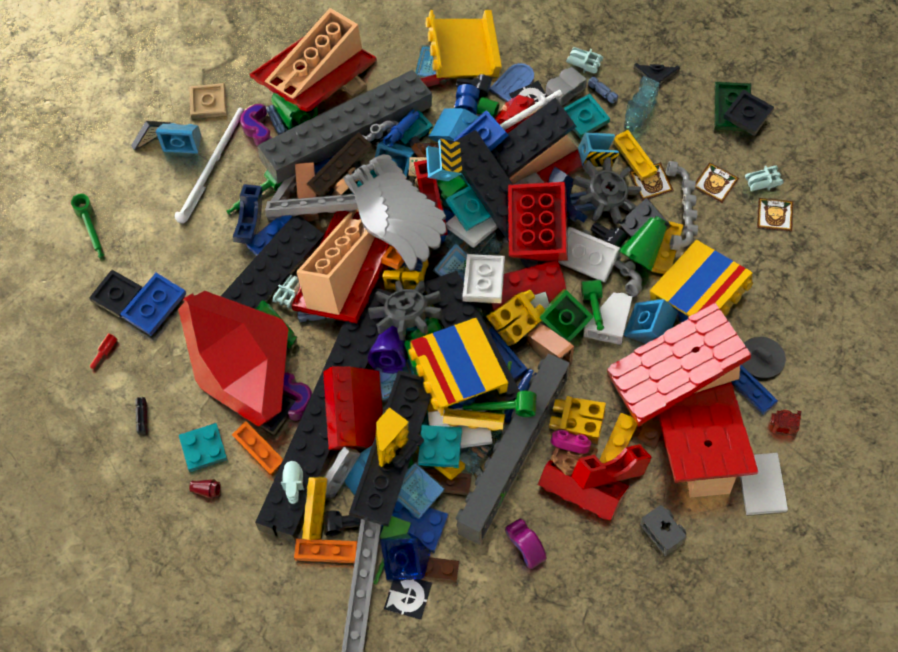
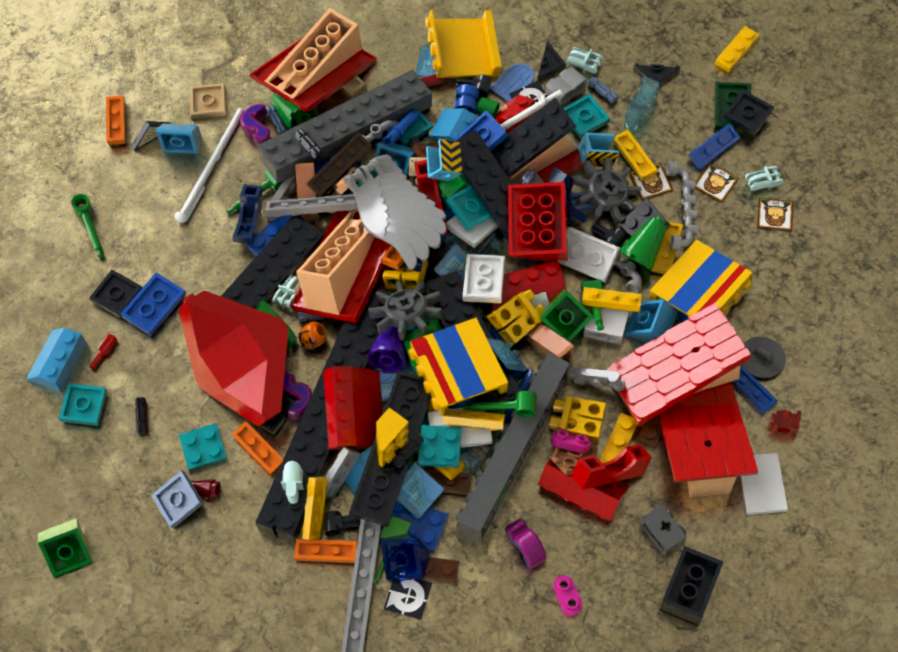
none -> dark azure slope [26,328,87,392]
none -> green slope [38,518,92,577]
none -> teal plate [59,383,108,426]
none -> orange plate [106,95,126,145]
none -> plate [151,471,204,528]
none -> black axle [295,129,322,159]
none -> orange head [298,322,327,350]
none -> clear light blue piece [487,338,527,372]
none -> sand blue axle [521,169,536,184]
none -> black tile [537,42,566,82]
none -> dark pink plate [553,575,582,617]
none -> light grey plate [569,366,625,391]
none -> yellow plate [582,287,642,312]
none -> black brick [660,546,723,625]
none -> blue tile [688,123,740,169]
none -> yellow plate [715,26,760,73]

